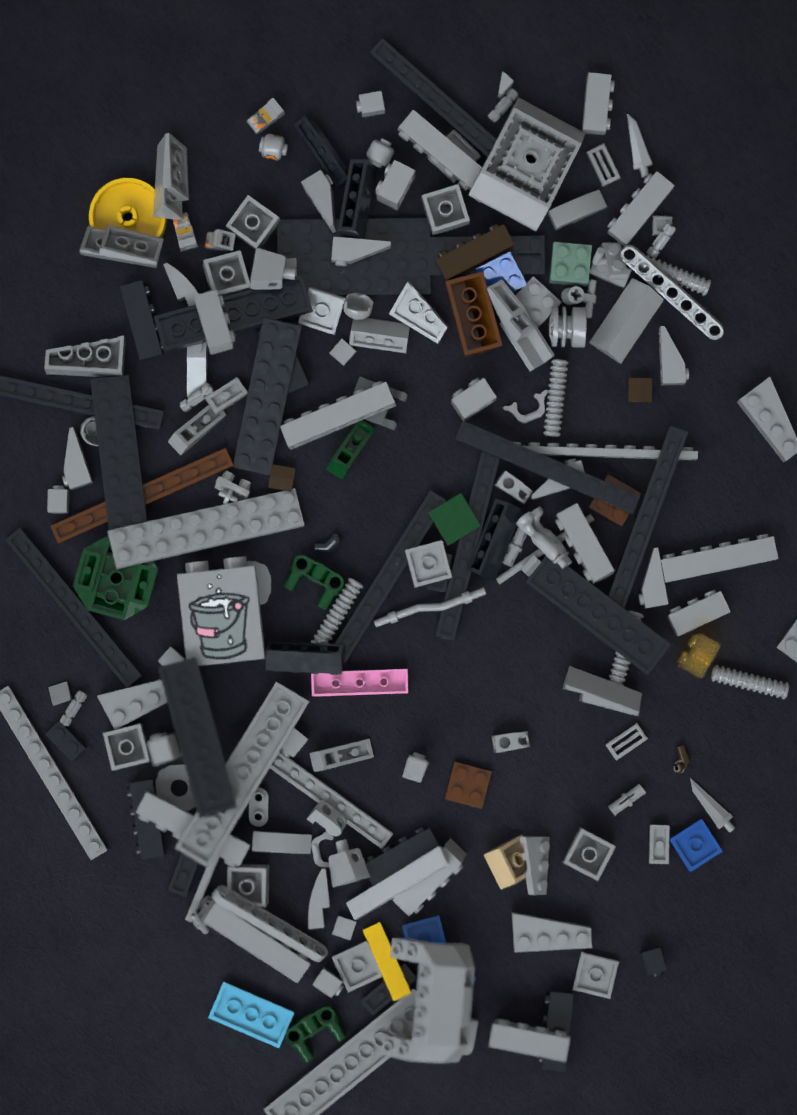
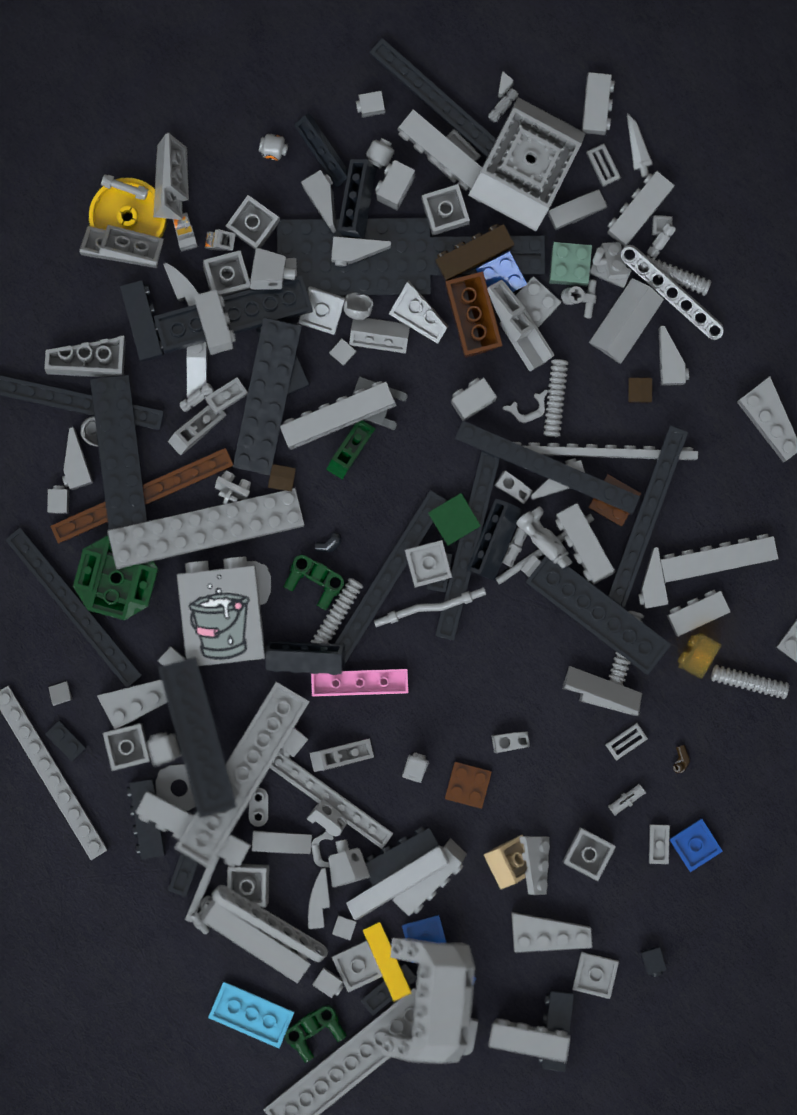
light grey axle [60,690,87,726] -> none
light grey leg [247,98,285,134] -> none
light grey wheel [549,307,586,348] -> none
light grey bar [690,778,735,833] -> none
none -> light grey bar [101,174,149,200]

